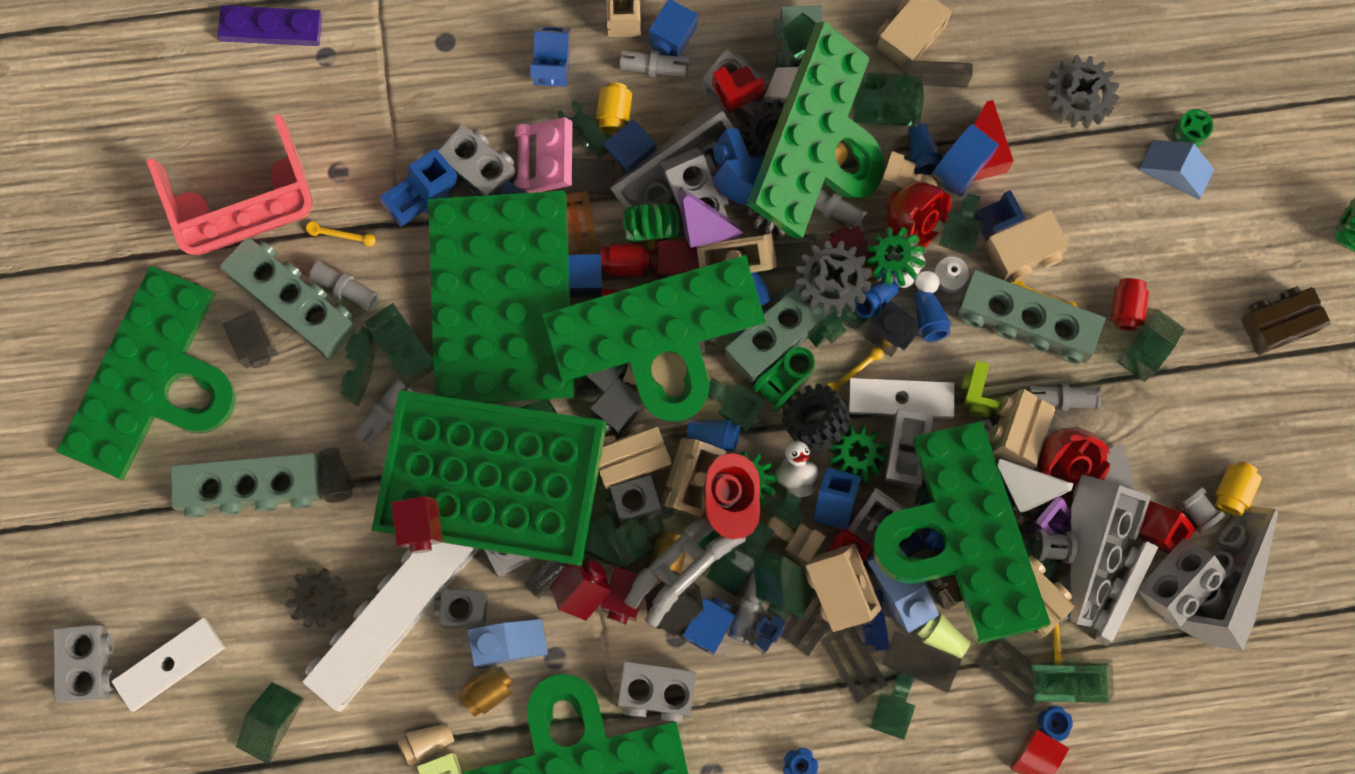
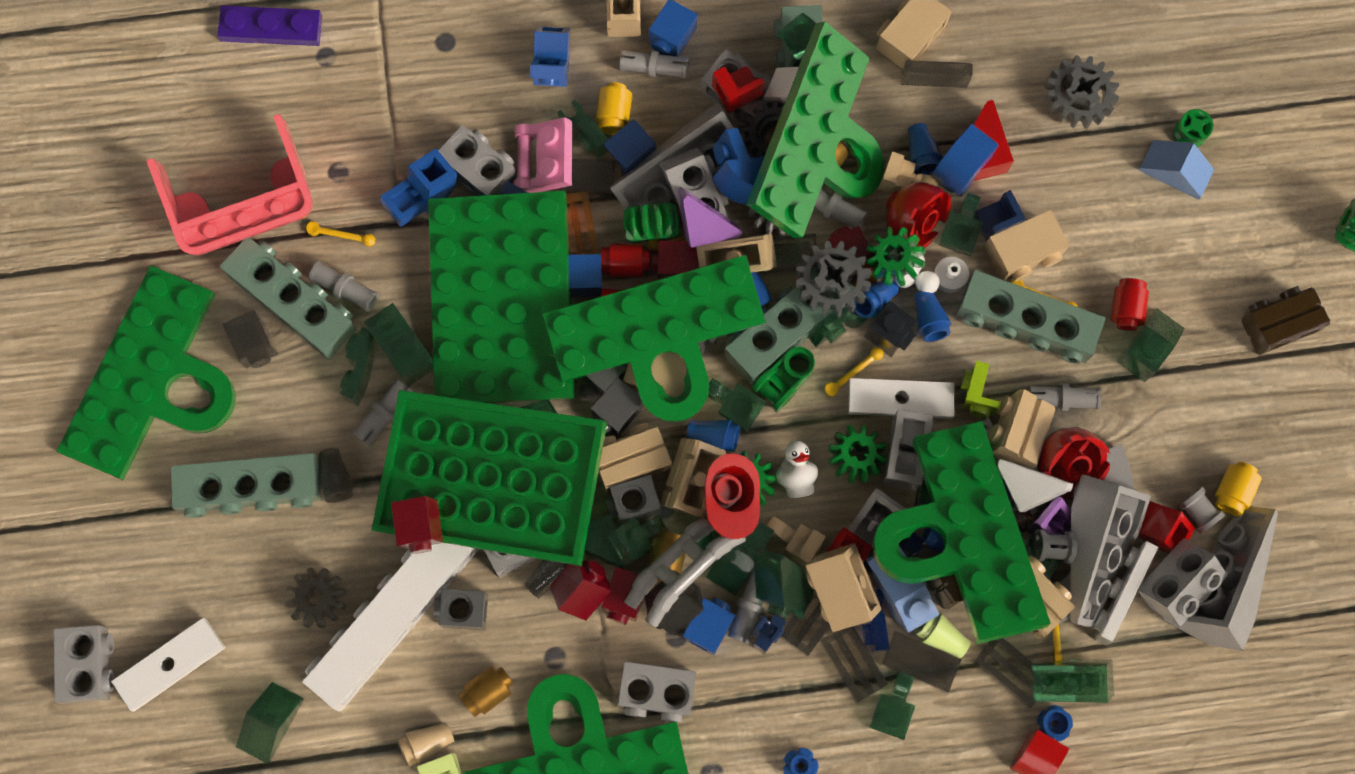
medium blue slope [468,619,548,669] -> none
clear green plate [765,492,804,531] -> none
black tyre [781,384,851,452] -> none
blue brick [813,468,861,530] -> none
clear green brick [852,72,924,127] -> none

